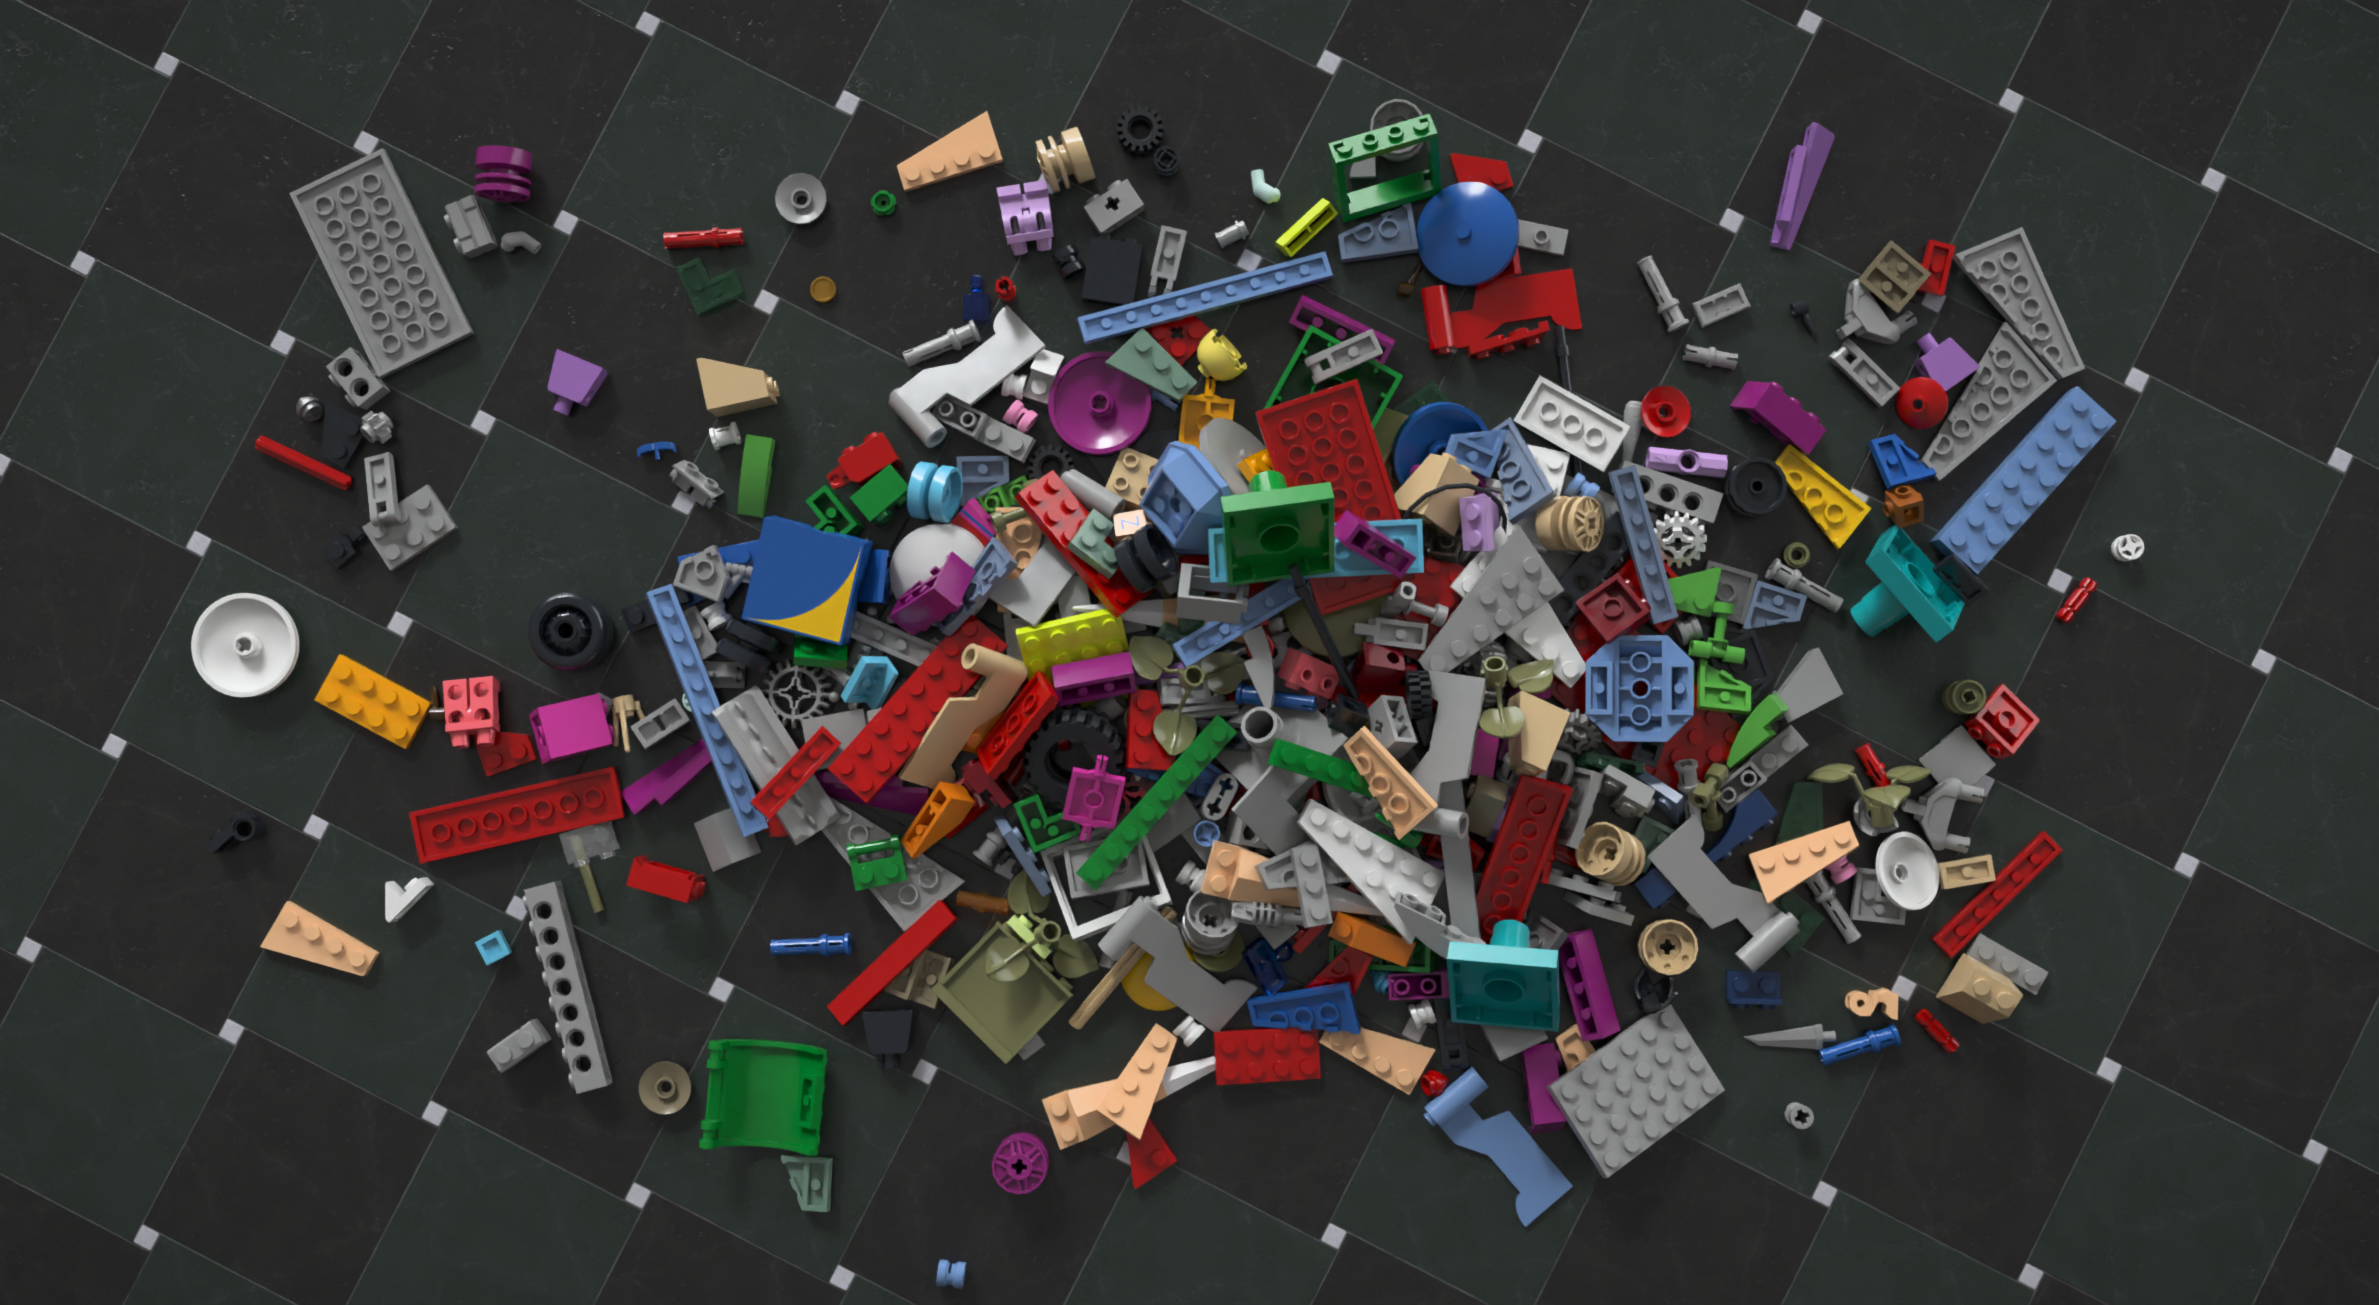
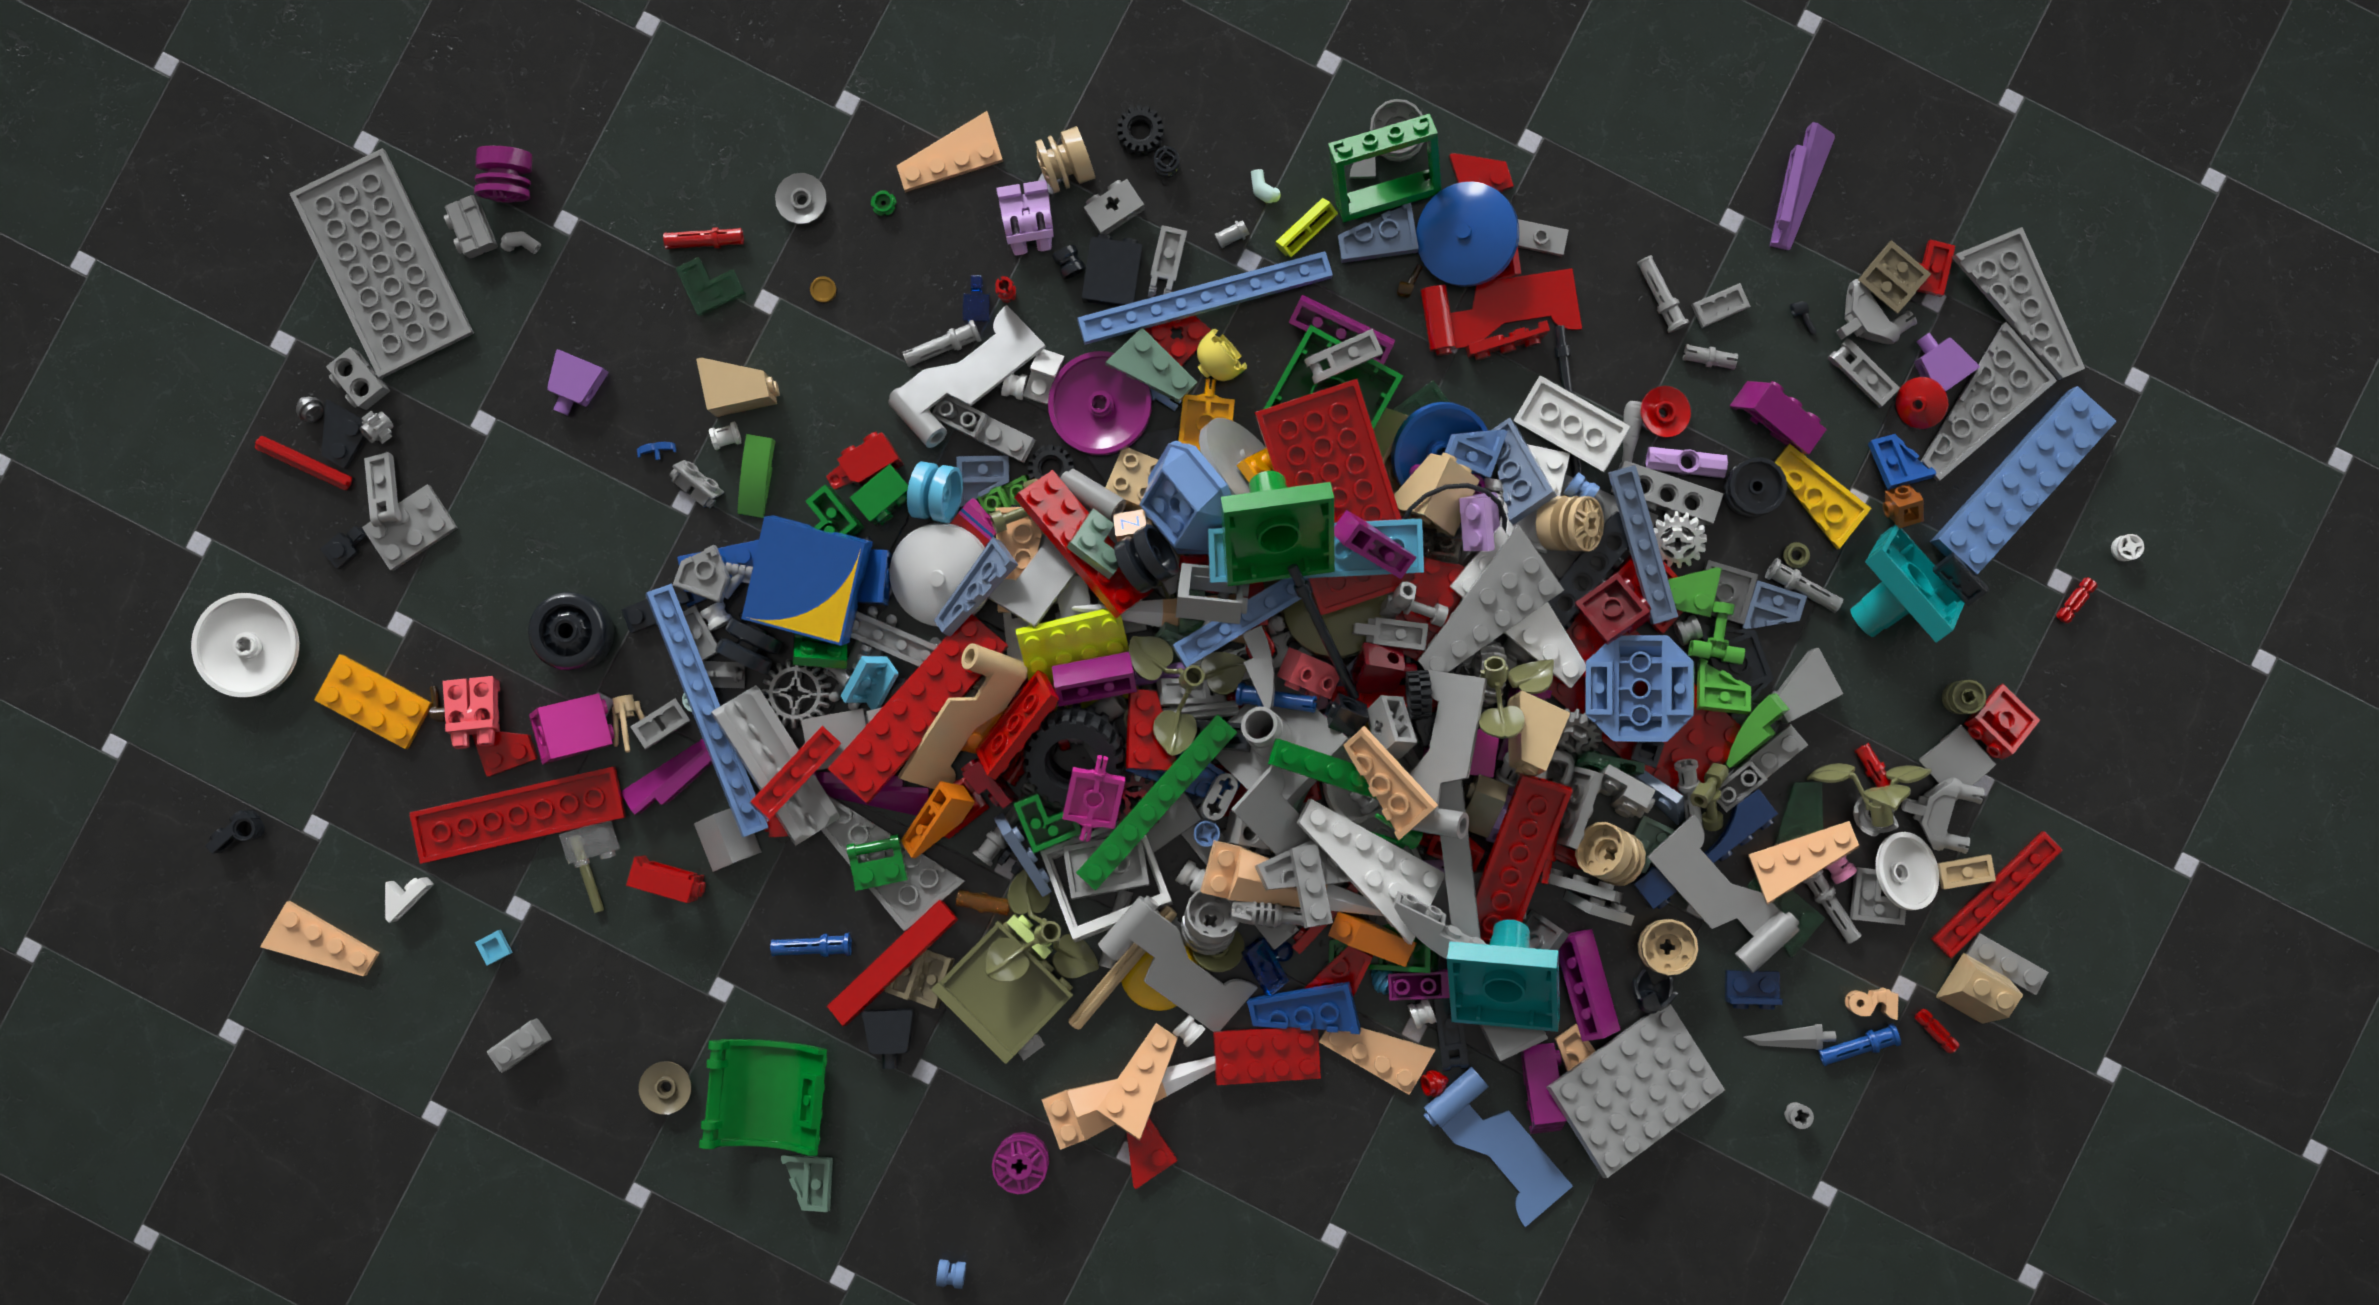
light grey brick [523,881,613,1094] -> none
magenta wedge [889,551,976,636] -> none
bright pink wheel [1002,399,1039,434] -> none

